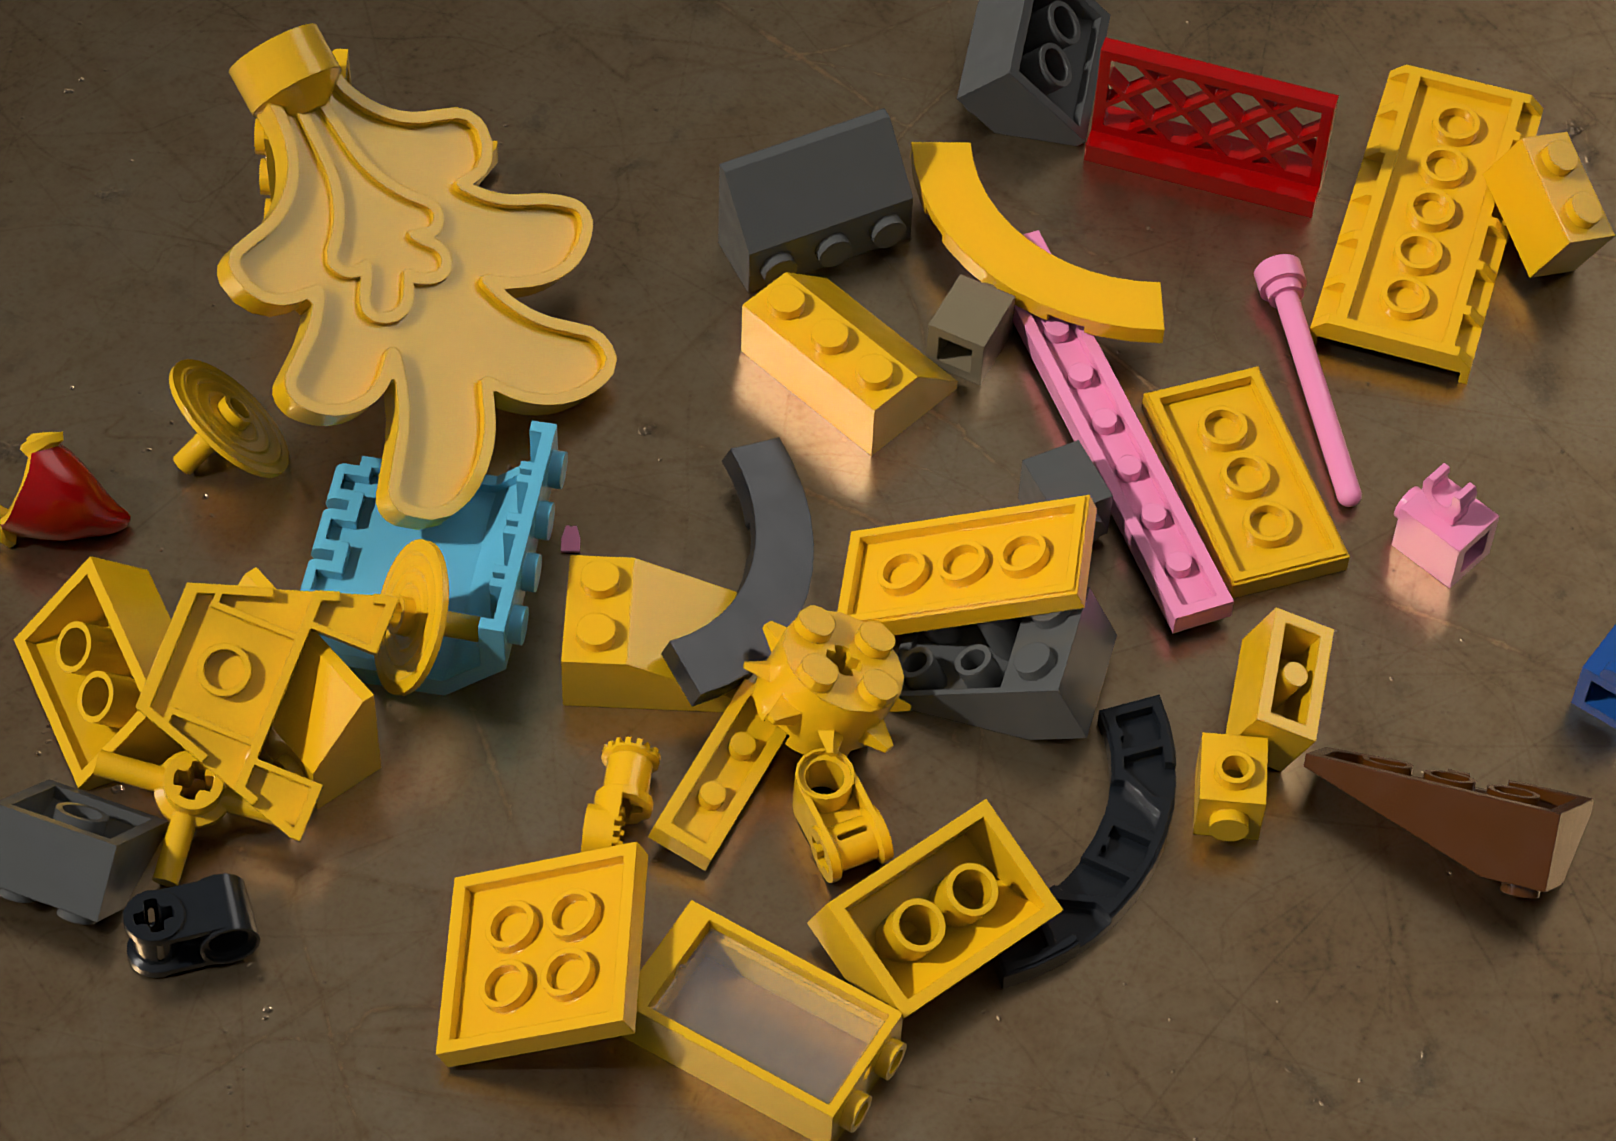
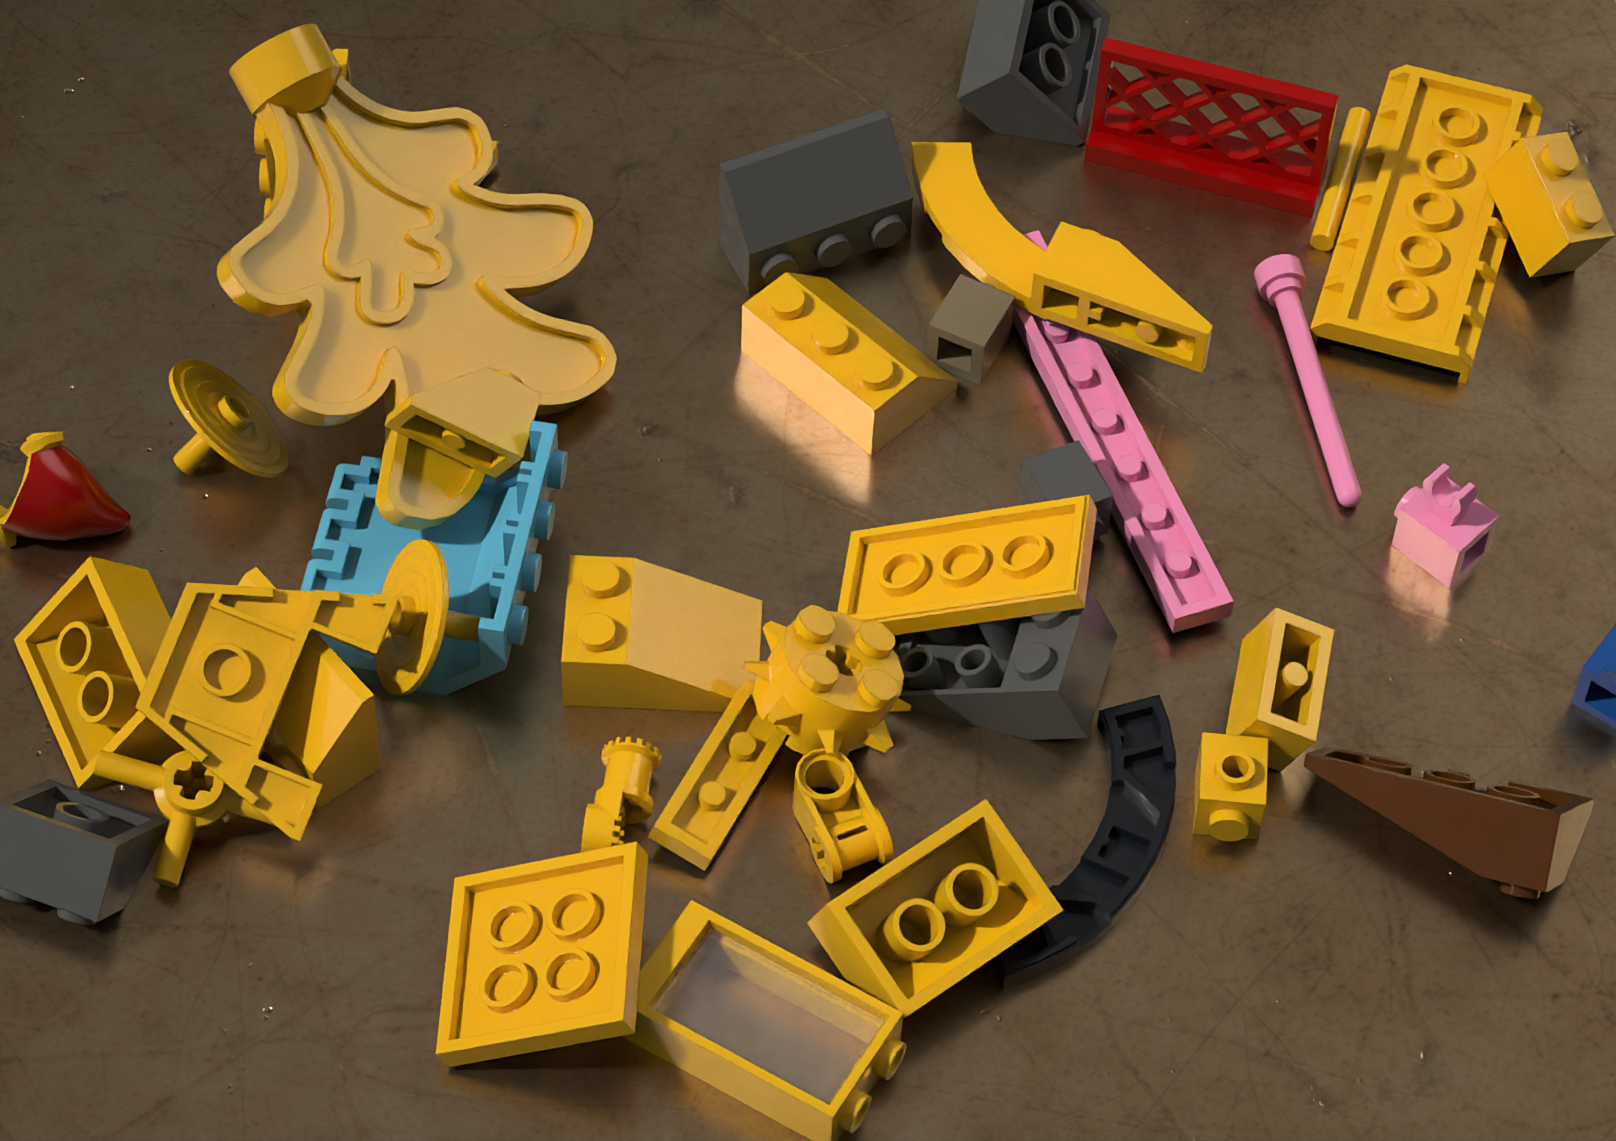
black piece [123,873,261,978] -> none
bright pink piece [561,525,580,553] -> none
black tile [661,437,814,707] -> none
yellow tile [1142,366,1350,598] -> none
none -> yellow slope [384,366,542,479]
none -> yellow slope [1029,221,1213,373]
none -> yellow bar [1310,107,1371,251]

